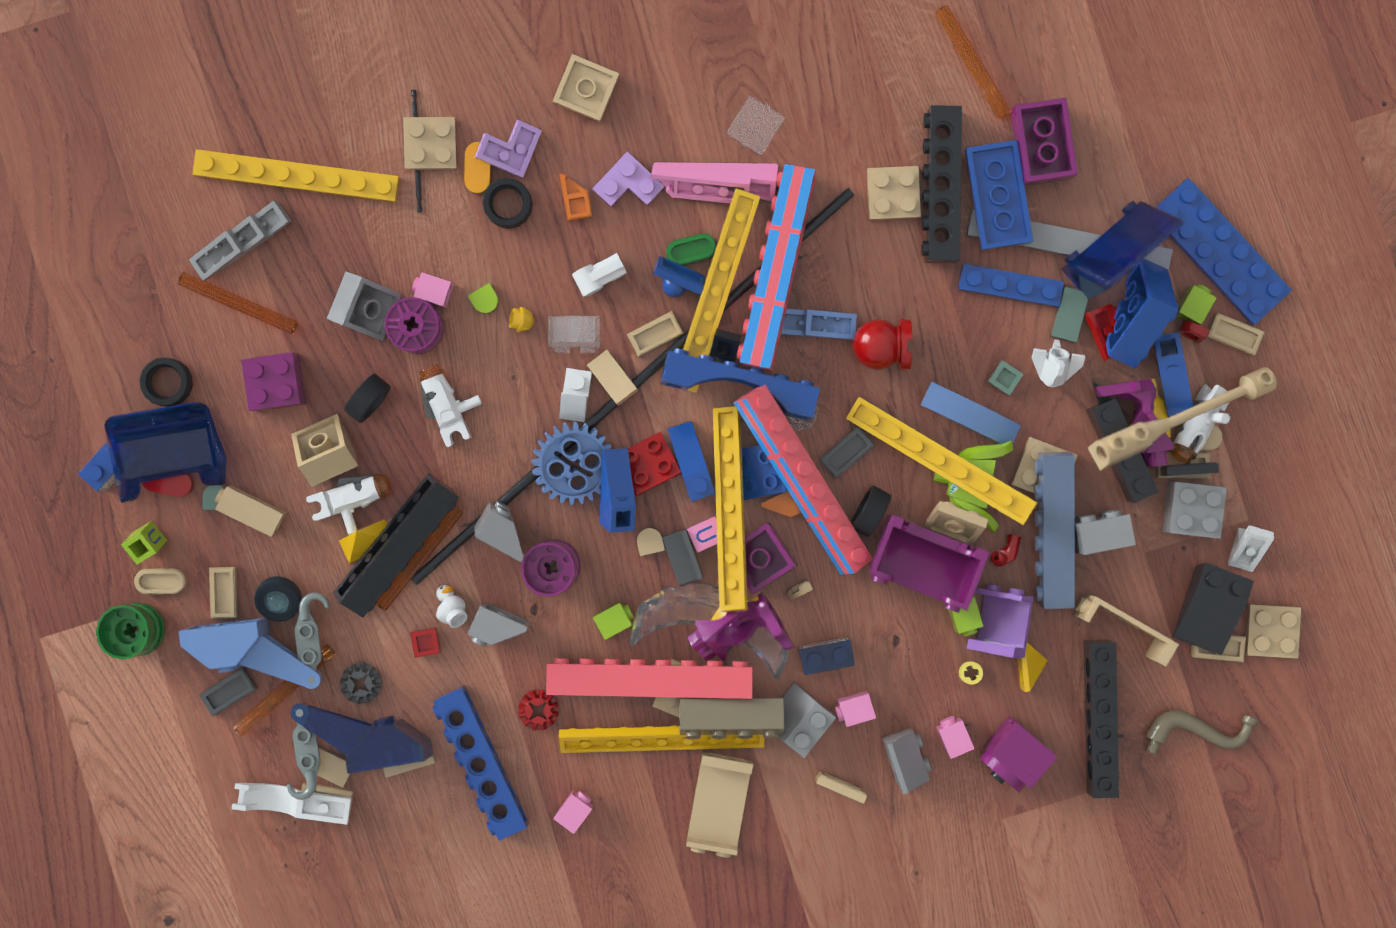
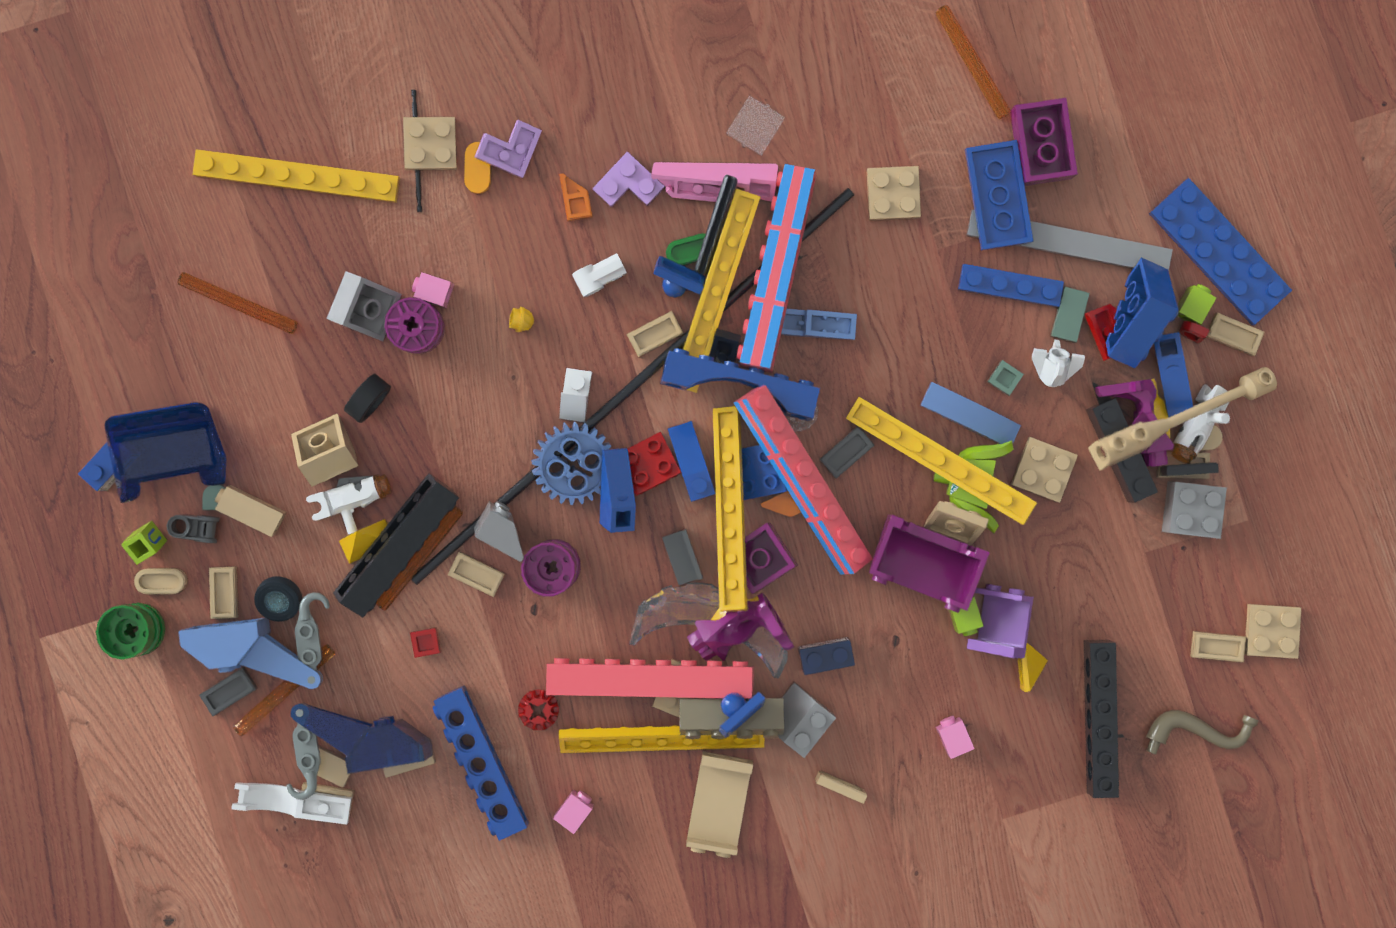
black tyre [139,357,193,407] -> none
red tile [141,466,194,497] -> none
light grey slope [189,200,292,281] -> none
magenta brick [241,352,306,412] -> none
dark grey gear [340,663,381,704] -> none
white piece [419,364,482,448] -> none
white animal [436,585,468,628] -> none
light grey slope [467,602,533,647] -> none
lime tile [468,283,499,314] -> none
black tyre [483,178,533,229] -> none
clear brick [548,316,601,353] -> none
tan plate [553,54,620,122] -> none
tan tile [587,350,638,406] -> none
lime brick [593,601,635,640] -> none
tan tile [637,528,665,556] -> none
bright pink brick [687,516,717,553] -> none
tan tile [785,579,813,600] -> none
bright pink brick [835,691,876,727] -> none
black tyre [851,486,891,537] -> none
red tile [852,319,912,370] -> none
light grey slope [882,727,931,794] -> none
black brick [921,105,962,263] -> none
light yellow bush [959,661,983,685] -> none
magenta piece [980,716,1057,793] -> none
red arm [991,534,1021,567] -> none
sand blue brick [1034,452,1075,609] -> none
clear blue windscreen [1061,200,1183,299] -> none
tan panel [1074,594,1179,667] -> none
light grey brick [1075,509,1136,555] -> none
black slope [1172,563,1254,655] -> none
white slope [1228,525,1274,572] -> none
none -> dark grey piece [166,514,220,543]
none -> tan tile [448,552,505,597]
none -> black axle [695,175,738,275]
none -> blue tile [719,692,765,738]

